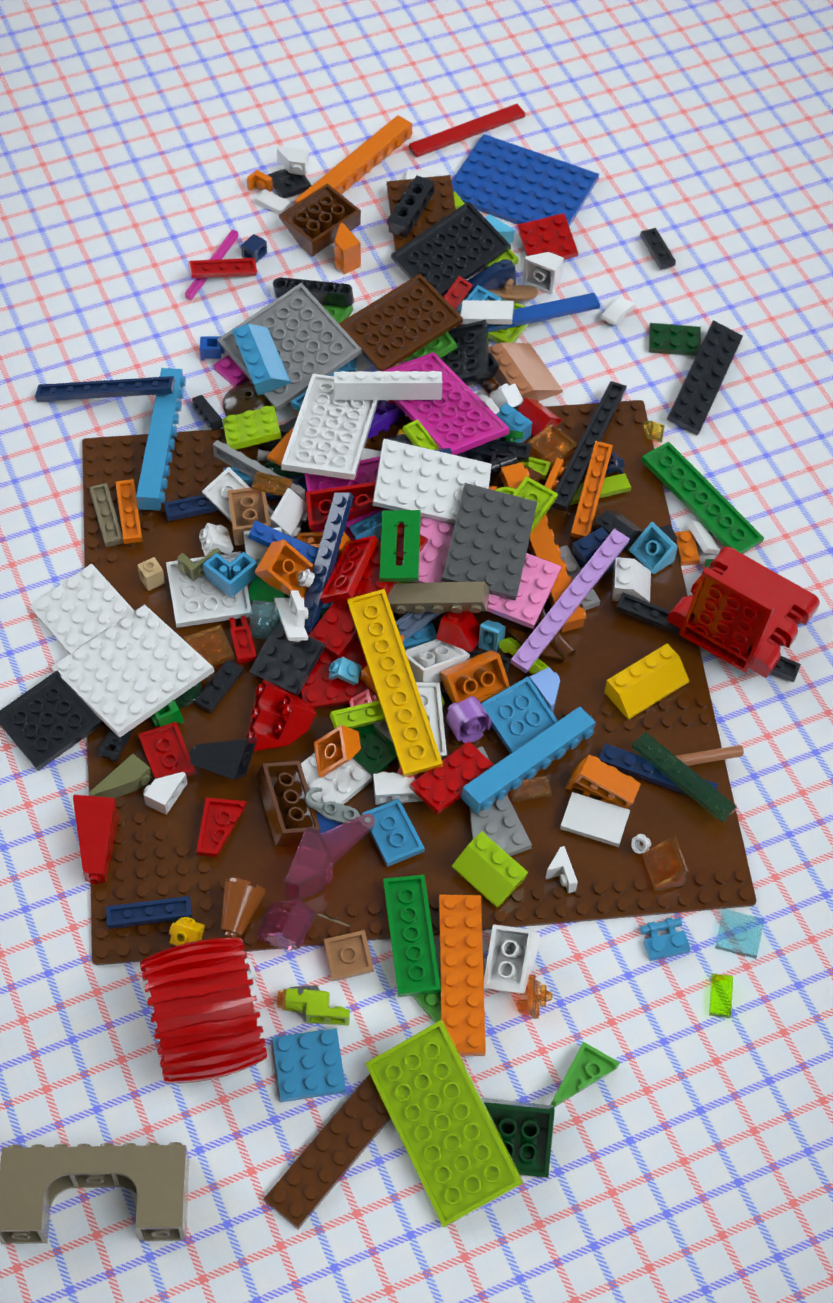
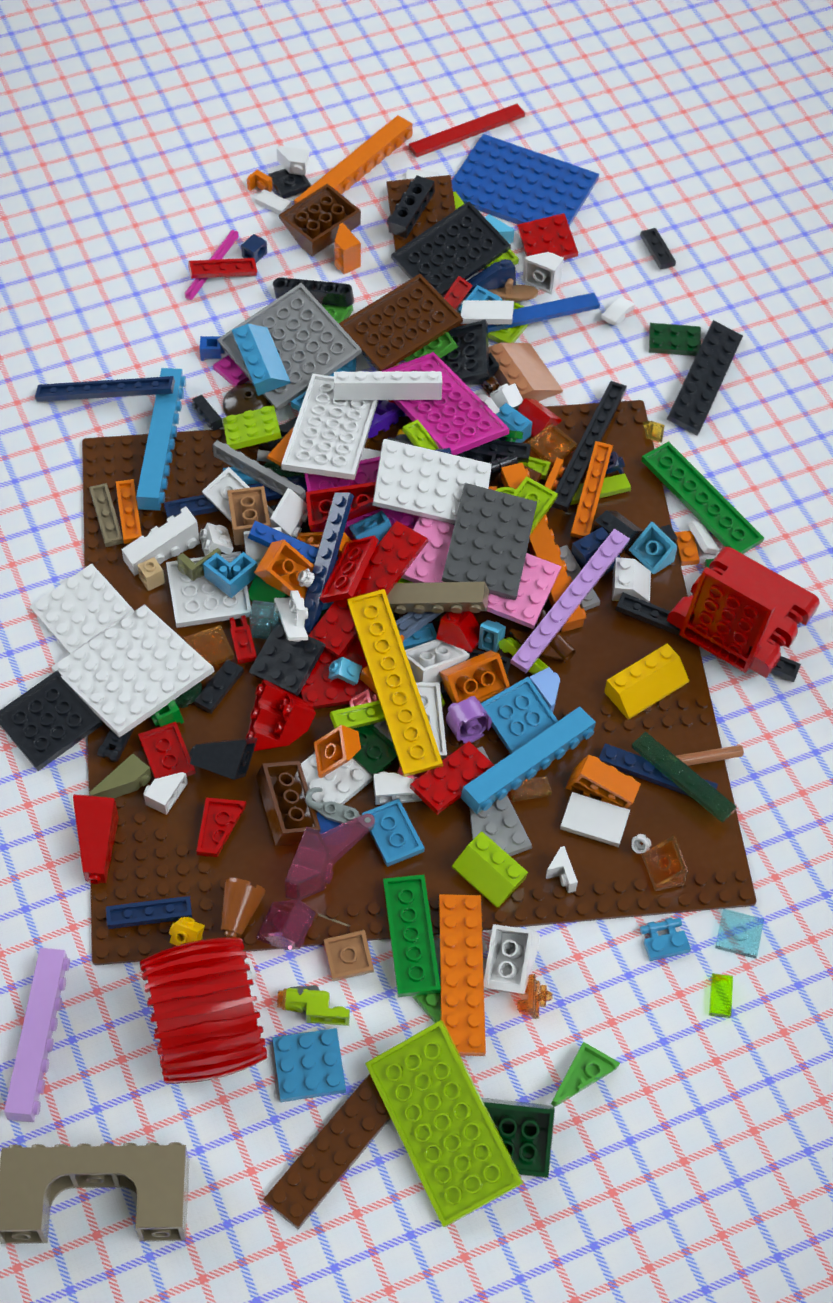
clear orange plate [252,471,293,496] -> none
green piece [380,510,421,582] -> none
none -> lavender brick [4,948,70,1122]
none -> white wedge [122,506,200,576]

